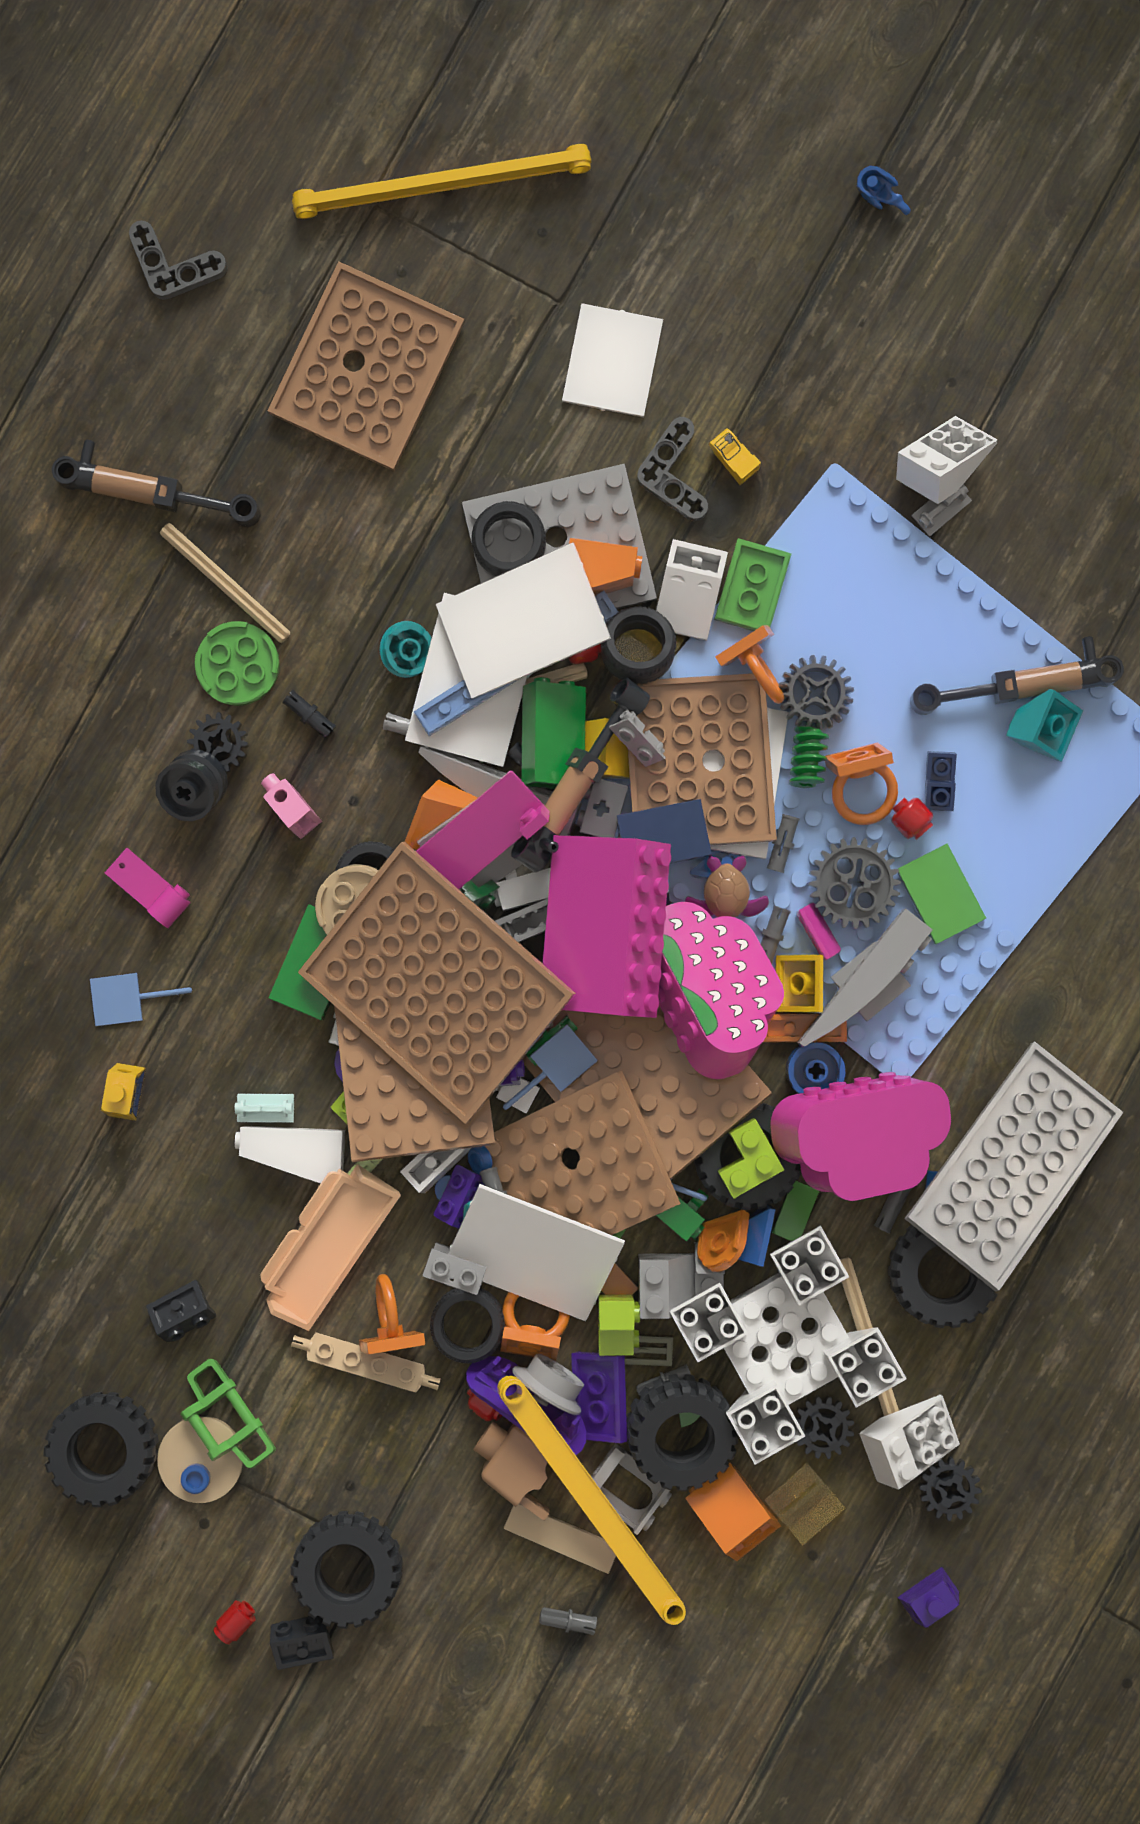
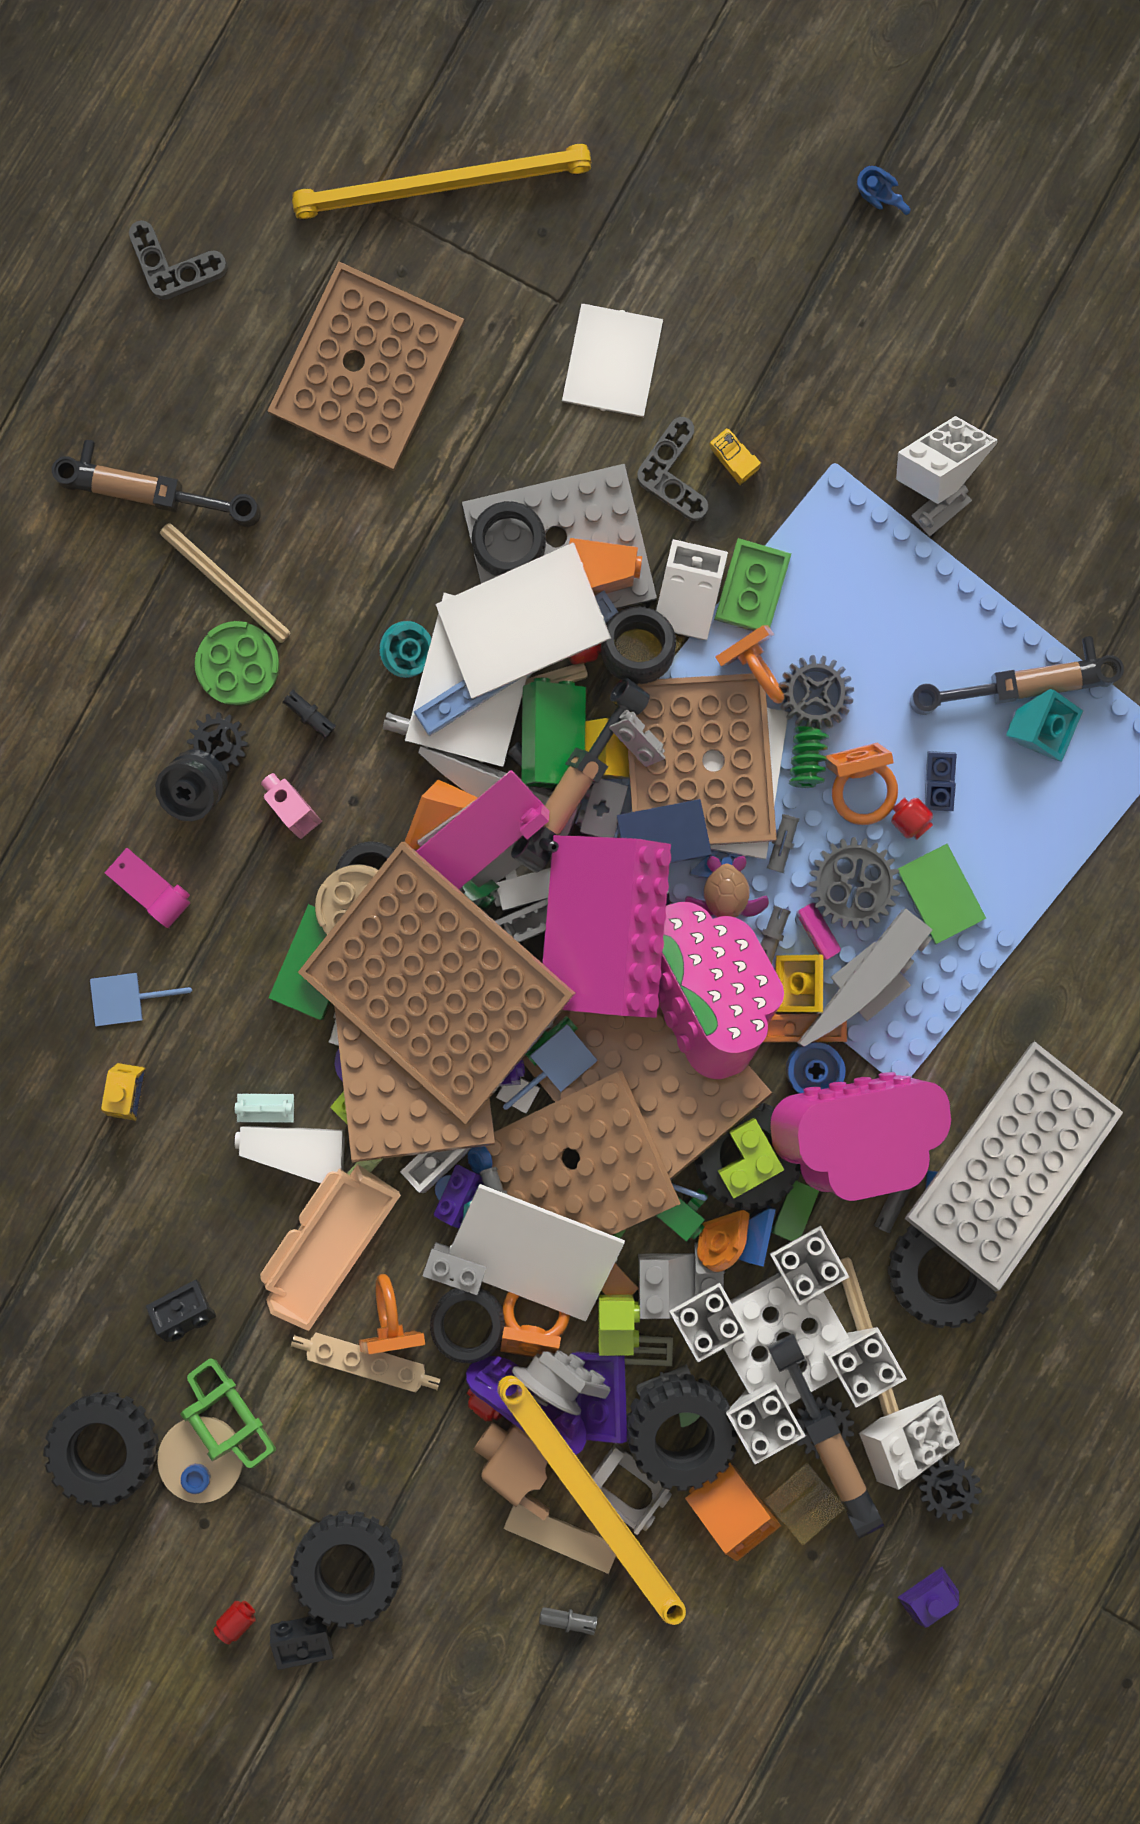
none -> light grey tile [539,1350,611,1399]
none -> black piece [767,1334,885,1539]

